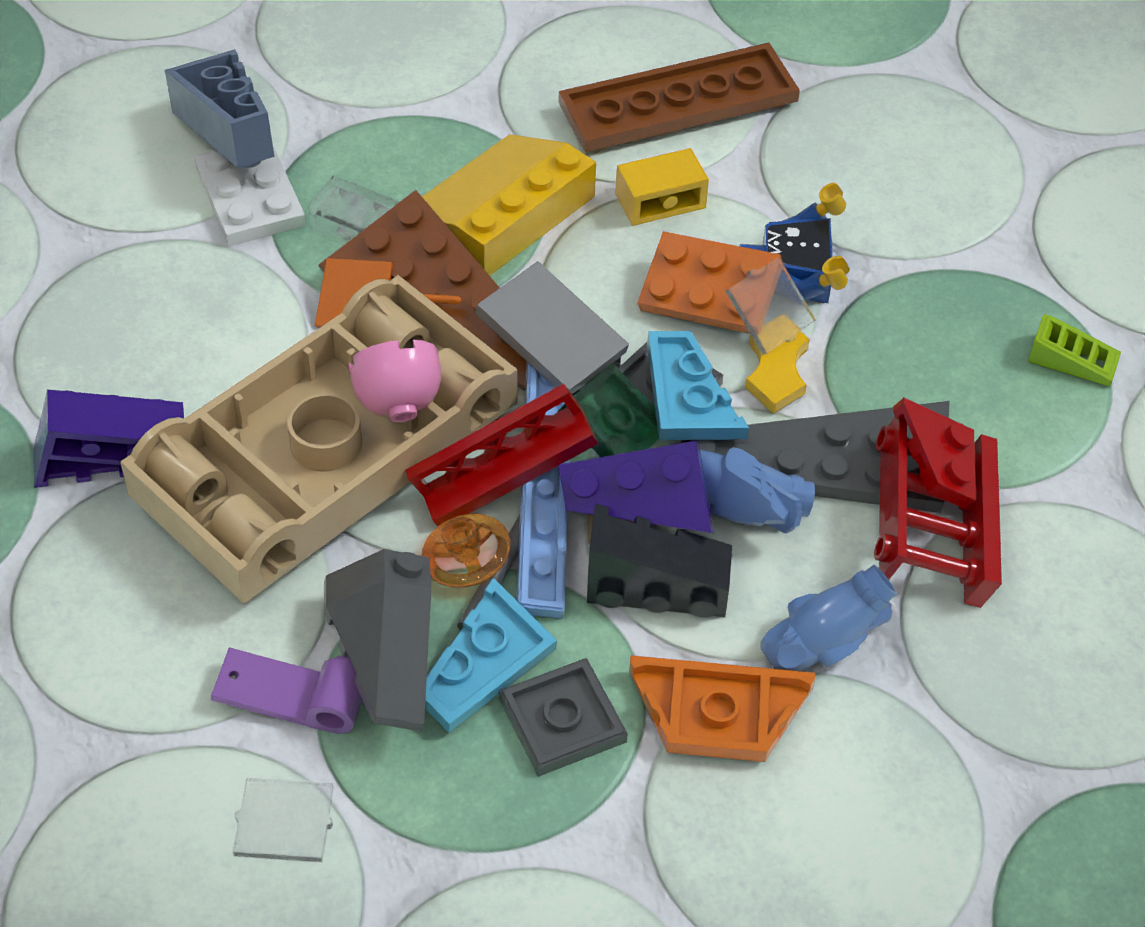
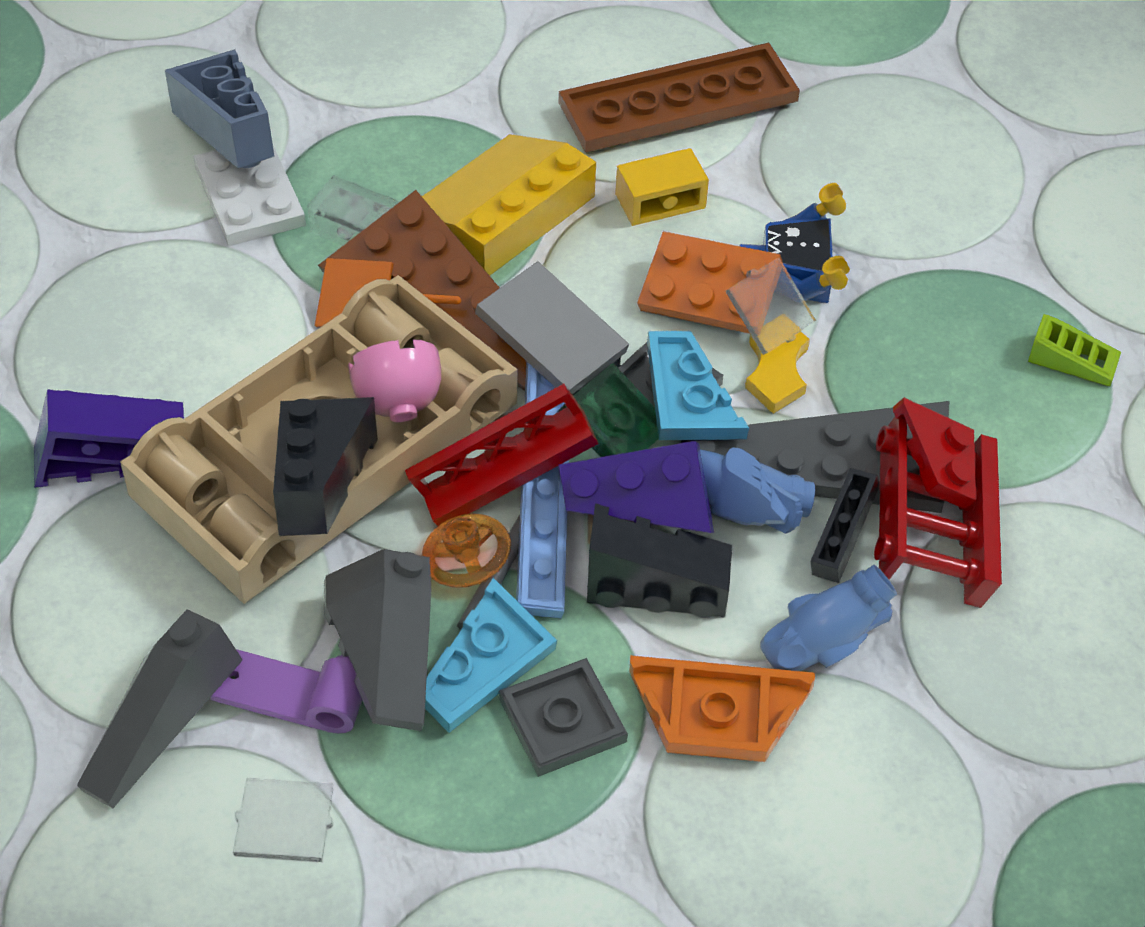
none -> dark grey wedge [77,609,243,809]
none -> black wedge [273,397,378,536]
none -> black piece [810,468,878,583]

